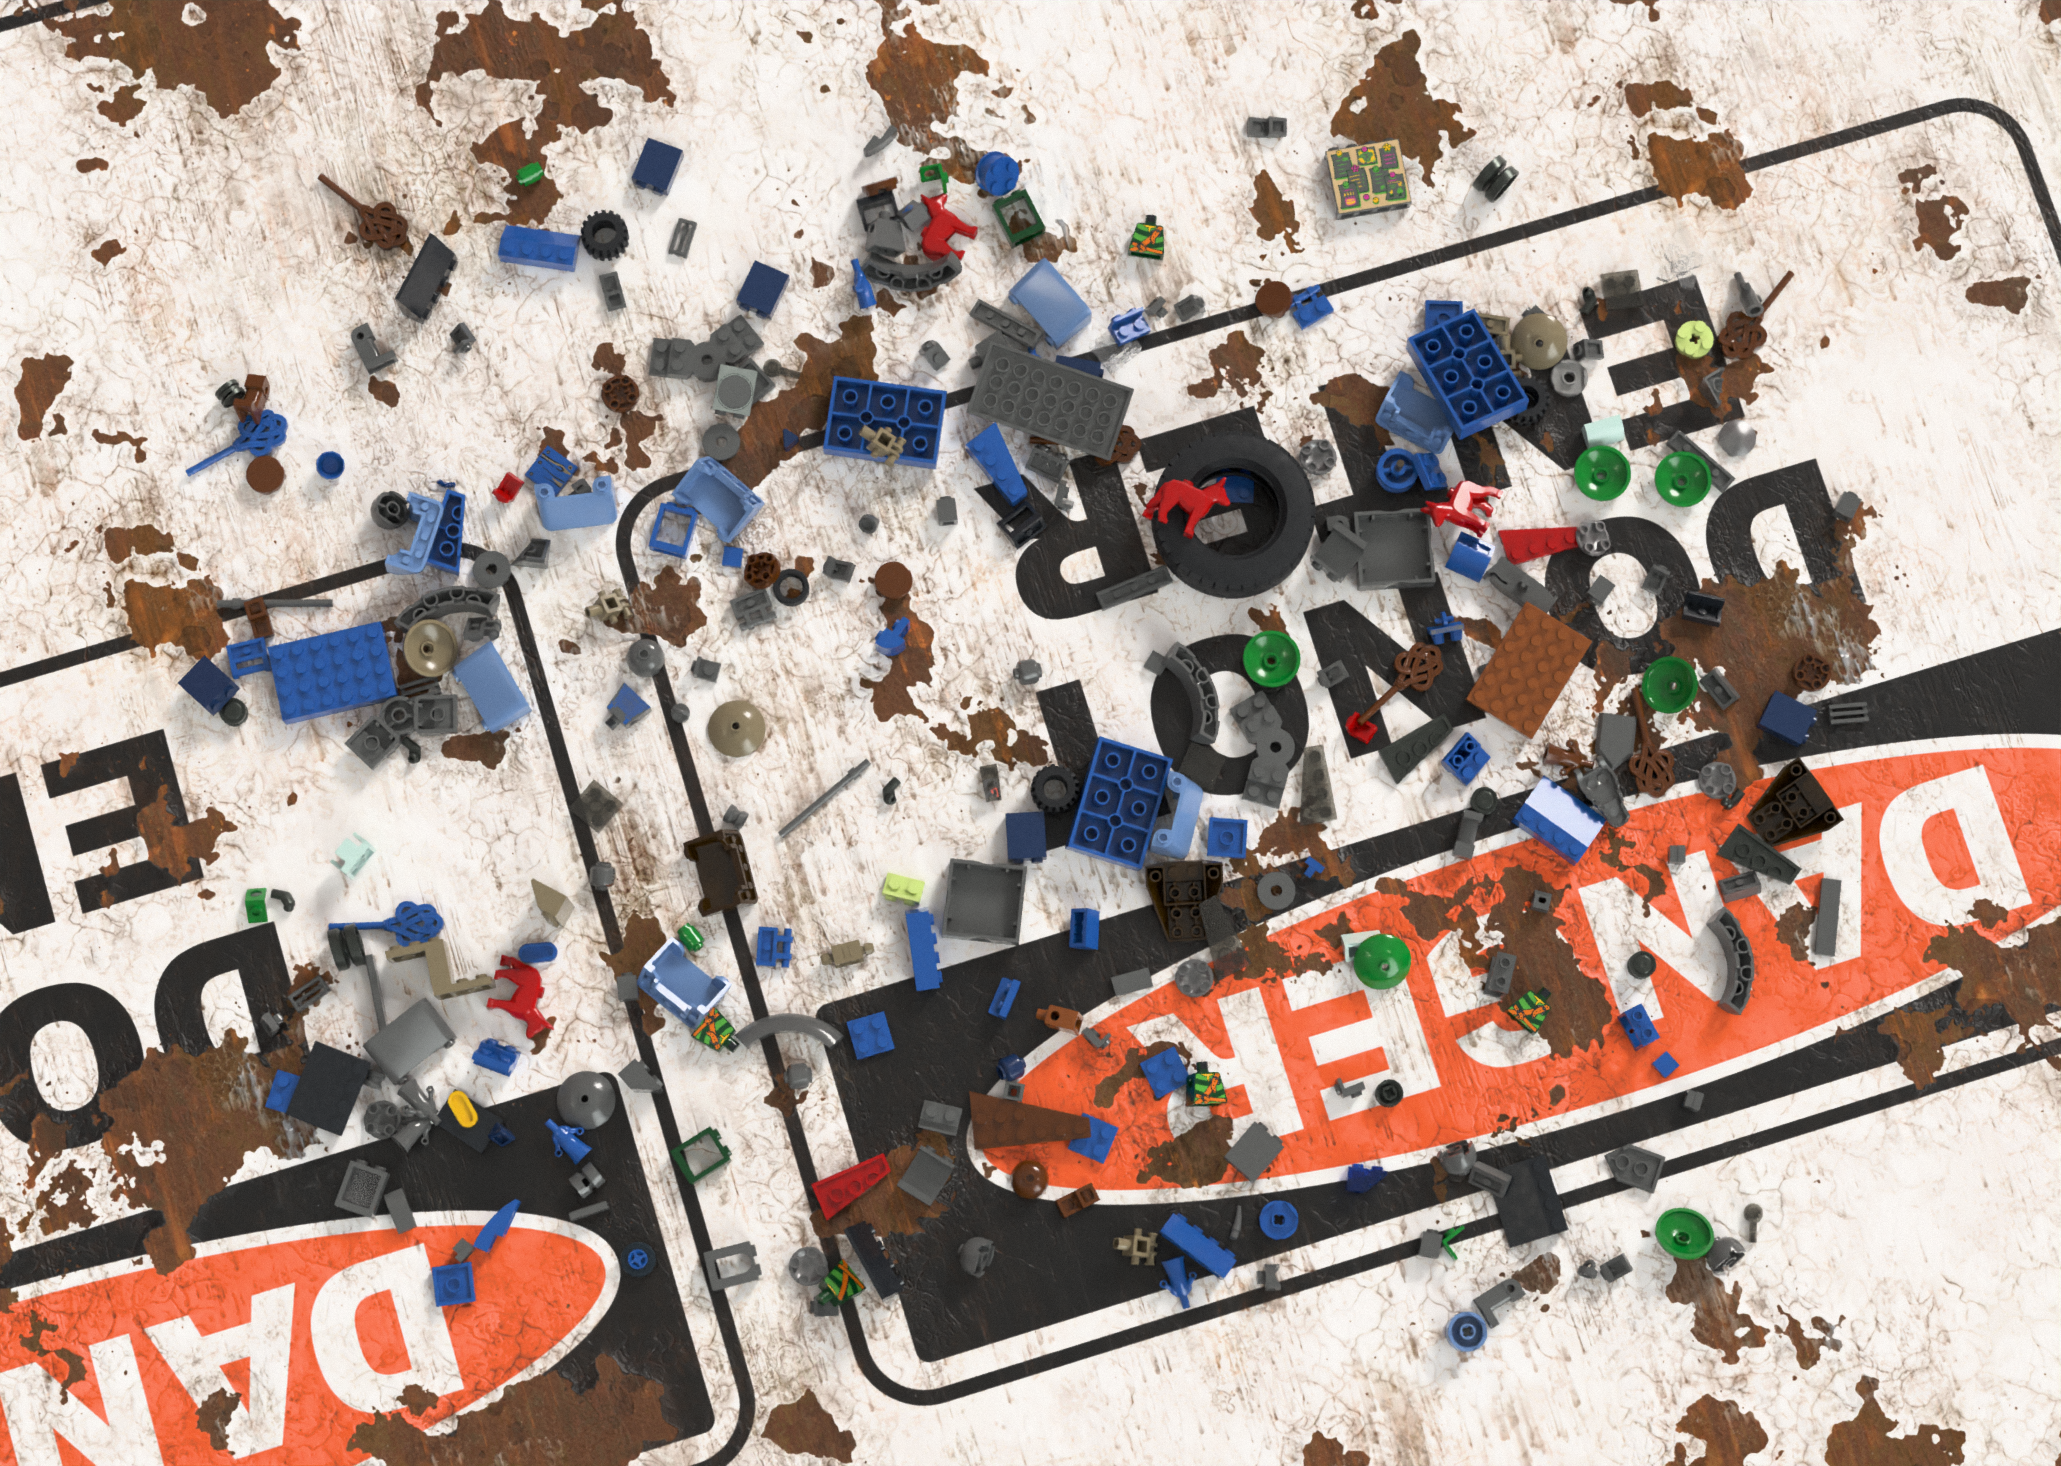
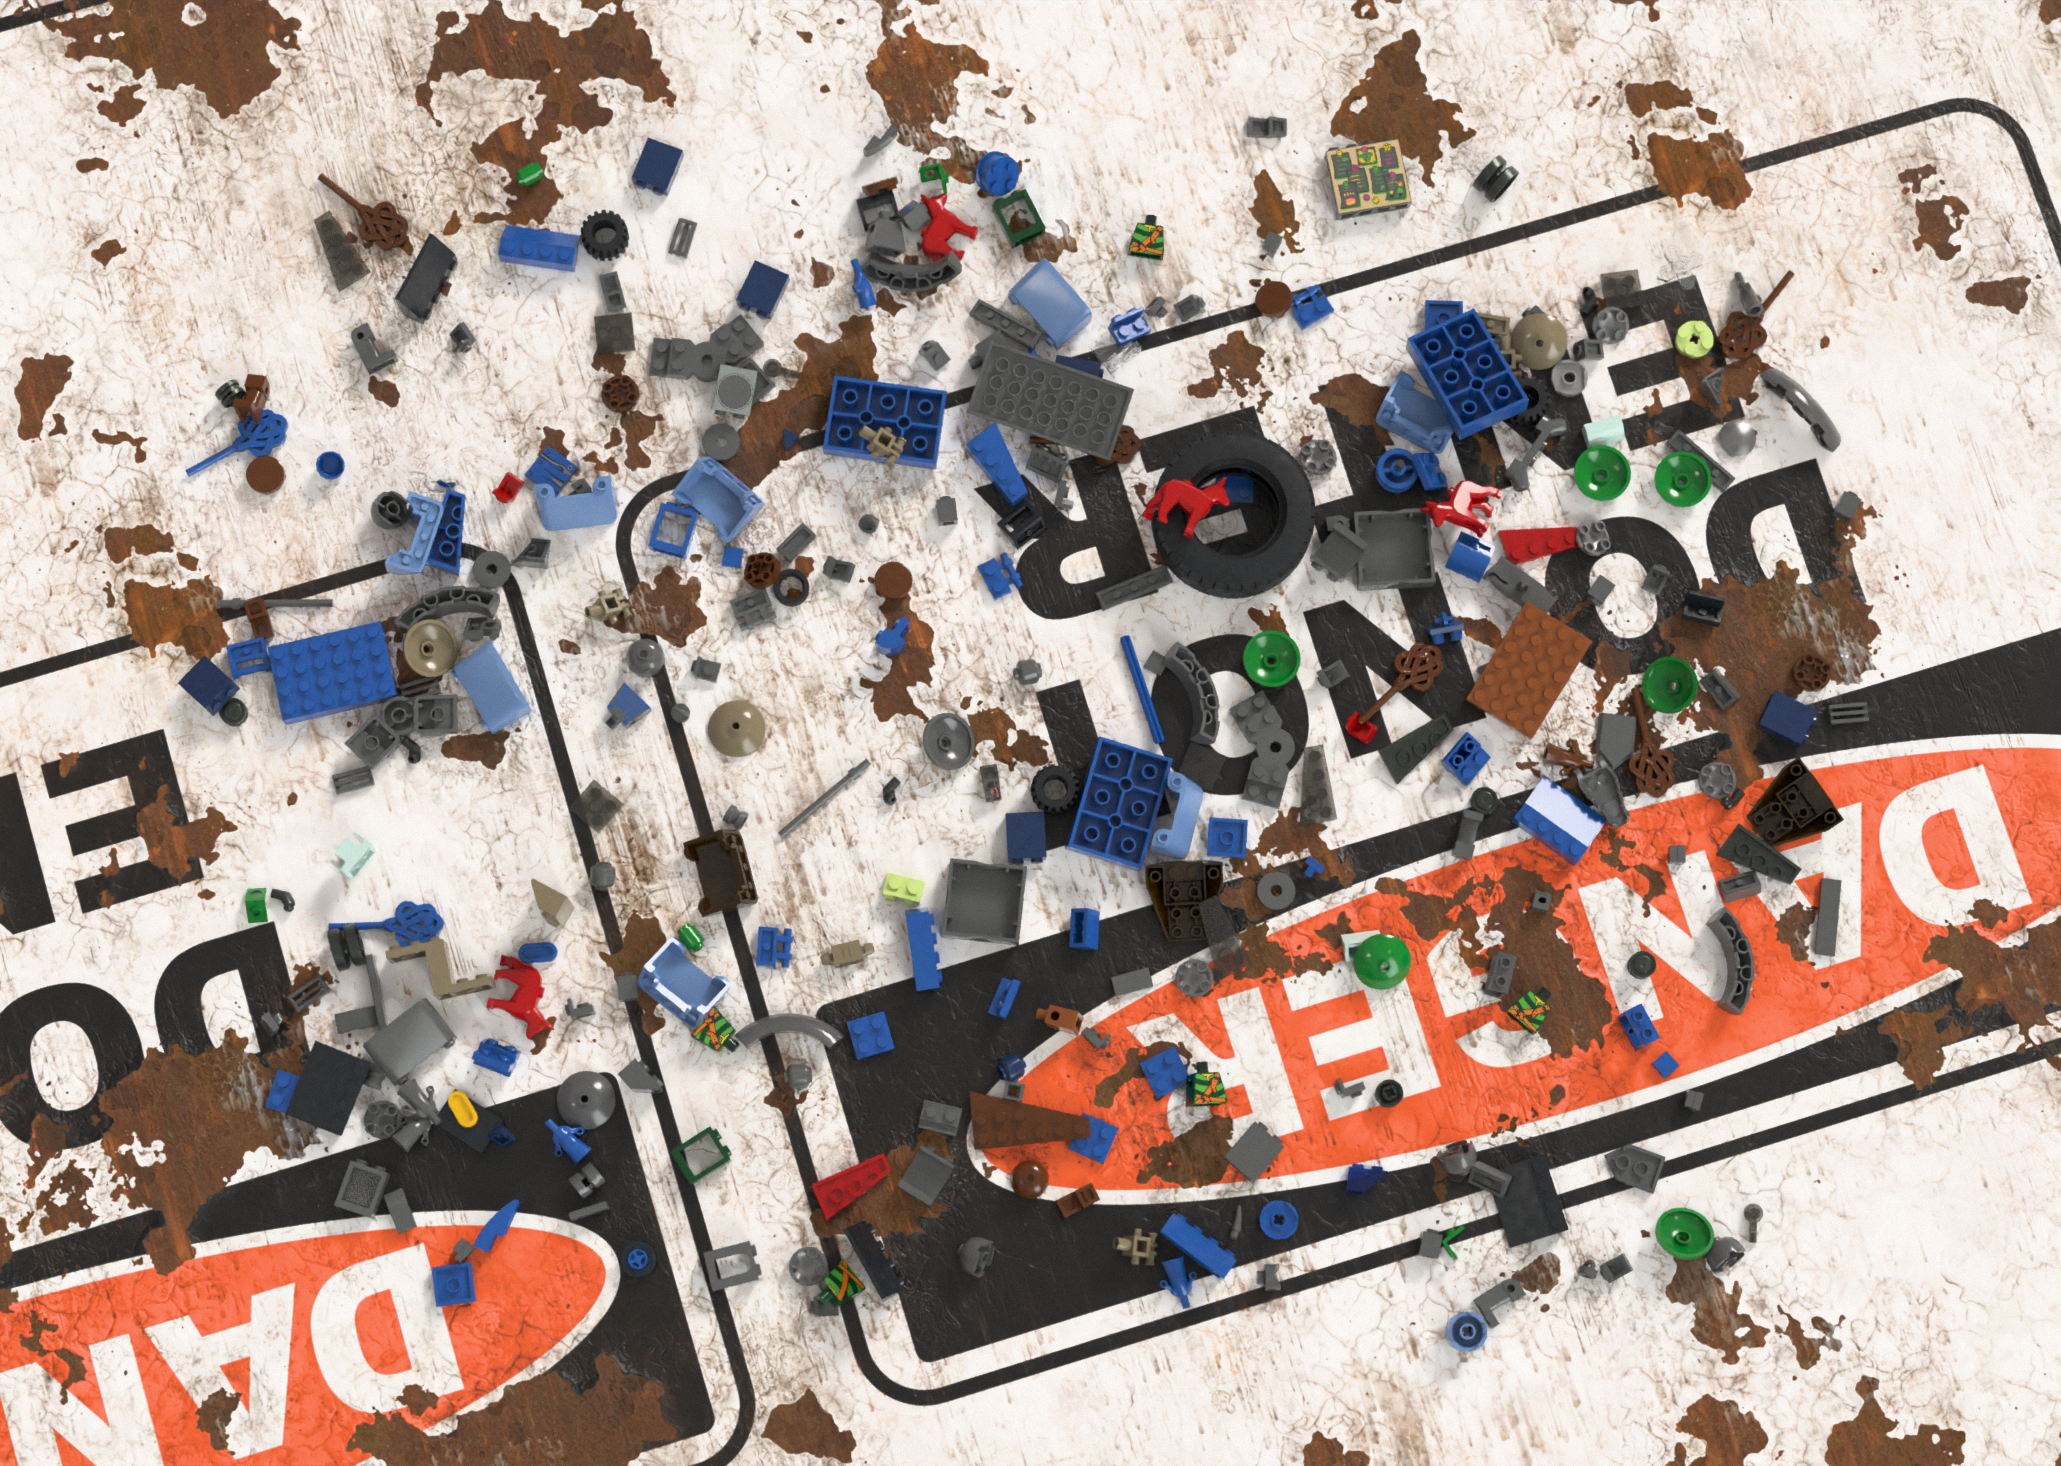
none -> clear smoke wing [314,210,371,292]
none -> dark grey tile [332,766,375,795]
none -> dark grey slope [334,1006,378,1034]
none -> dark grey bracket [565,998,596,1020]
none -> clear smoke plate [594,312,636,355]
none -> dark grey tile [776,522,817,563]
none -> dark grey dish [923,713,975,770]
none -> blue plate [977,552,1023,601]
none -> blue axle [1120,635,1164,744]
none -> dark grey piece [1262,231,1283,258]
none -> dark grey plate [1504,414,1567,492]
none -> flat silver dish [1592,307,1629,344]
none -> dark grey brick [1760,368,1841,453]

